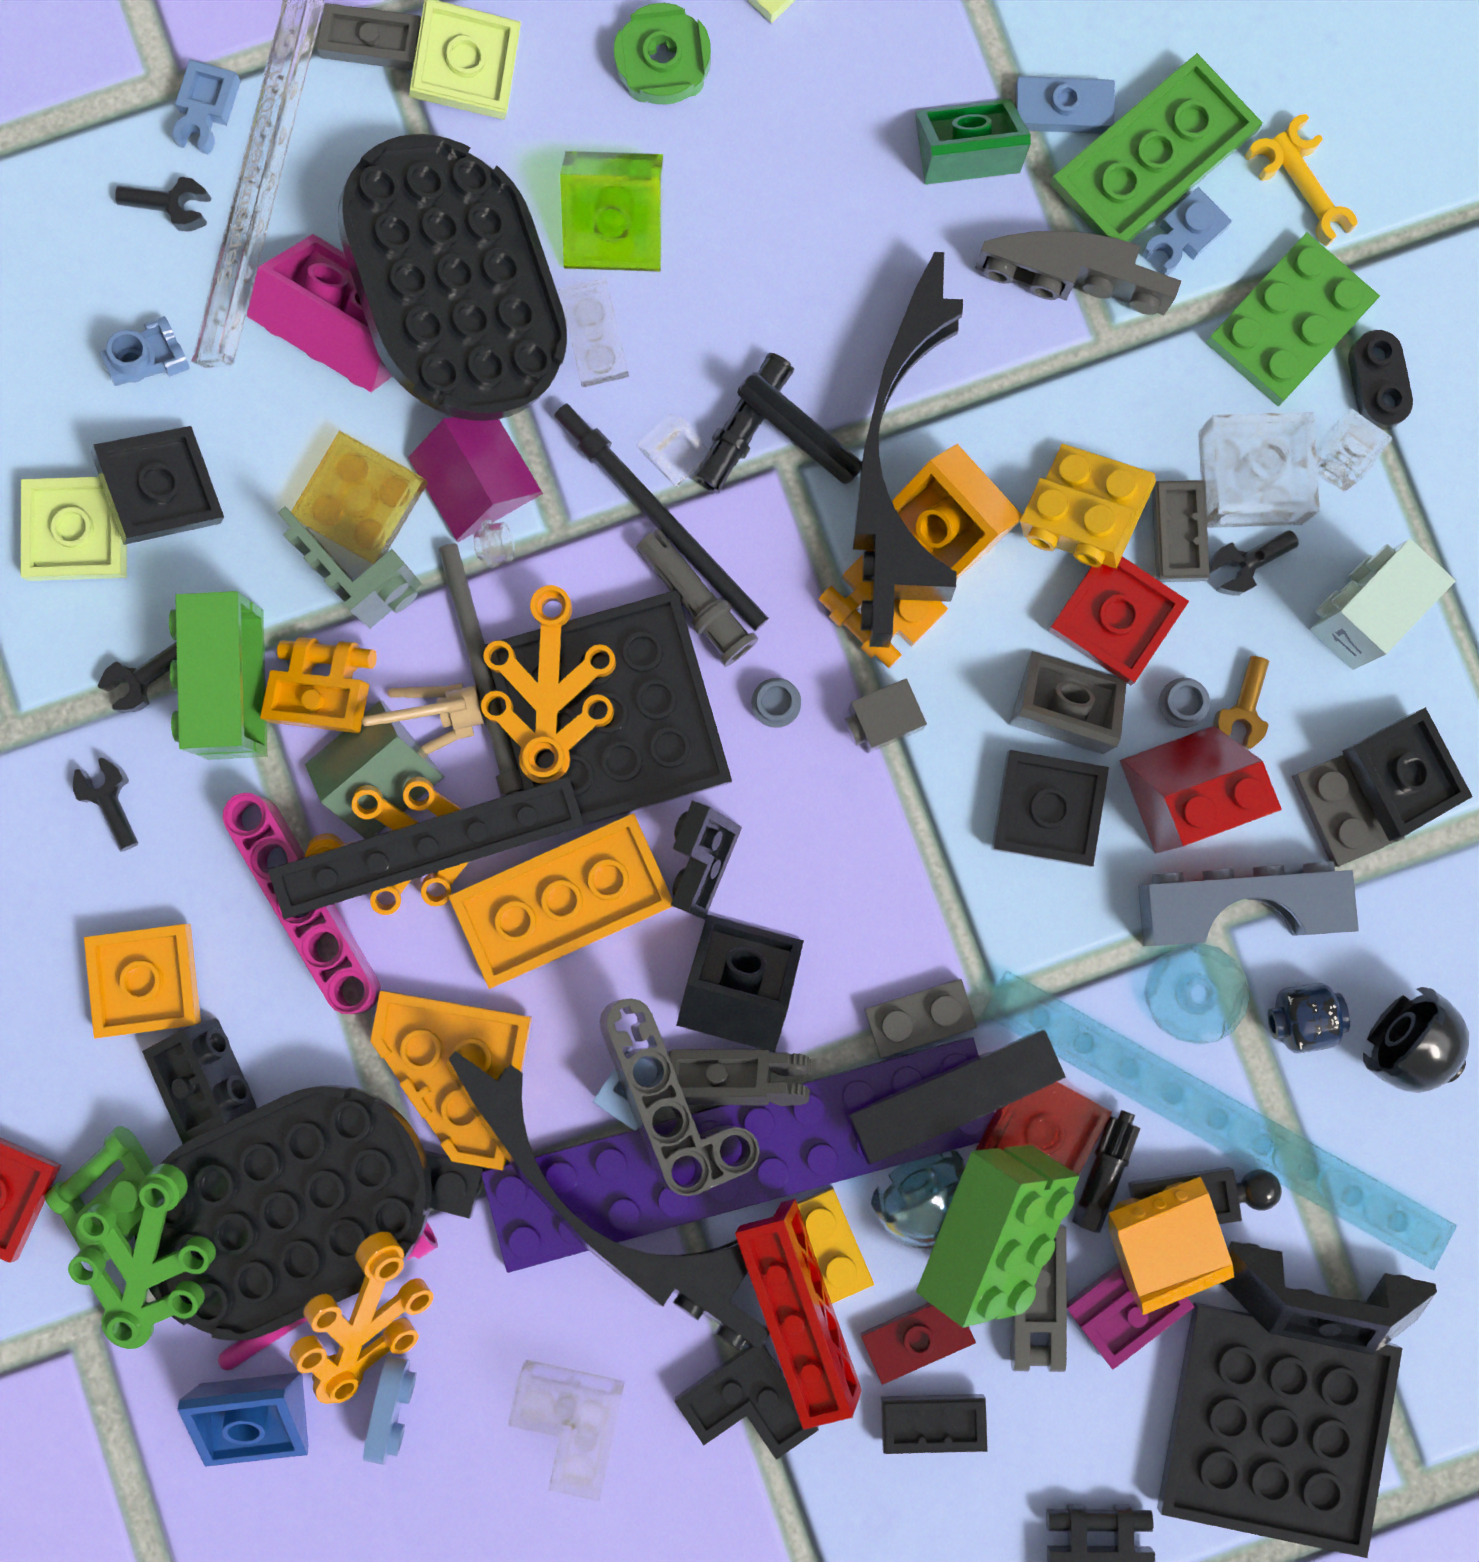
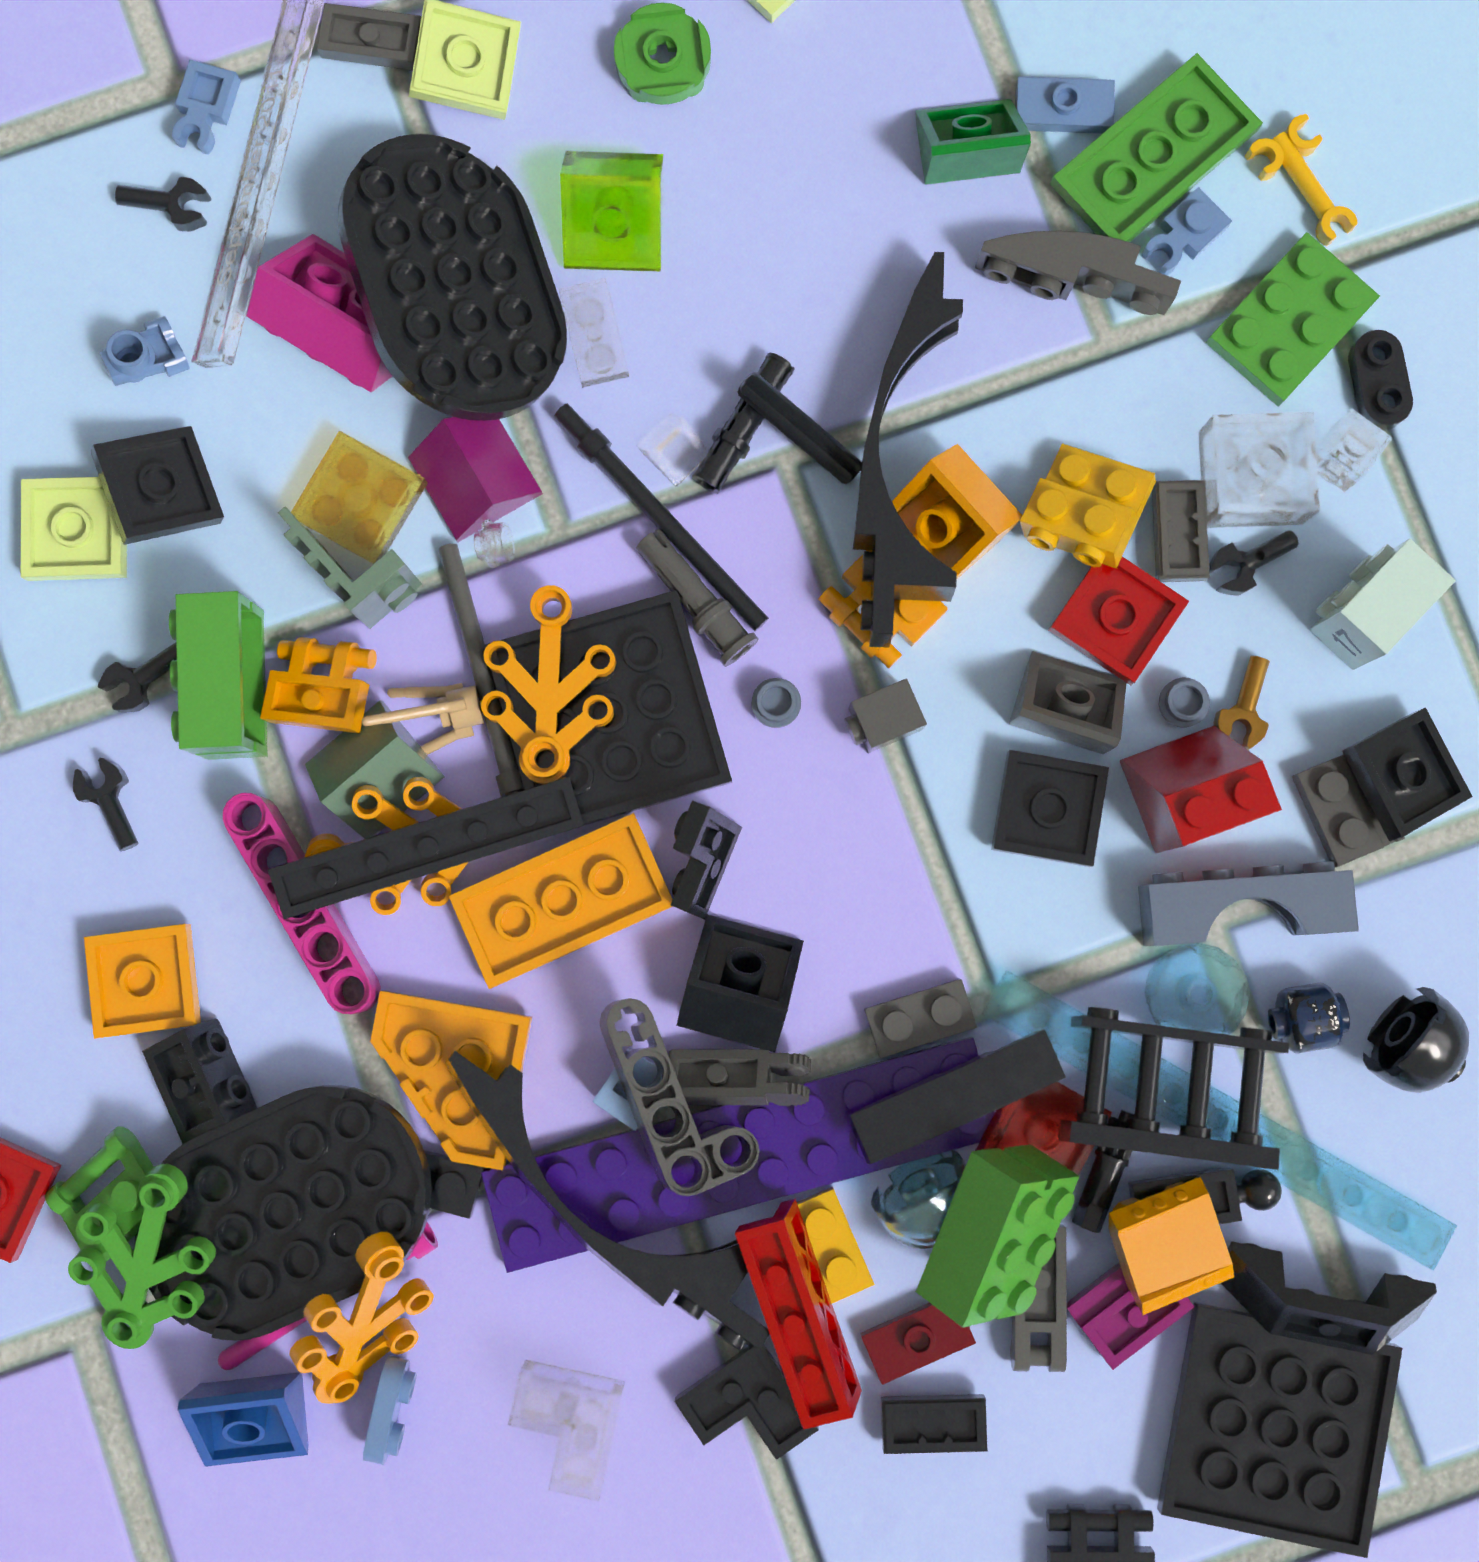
none -> black fence [1059,1007,1289,1170]

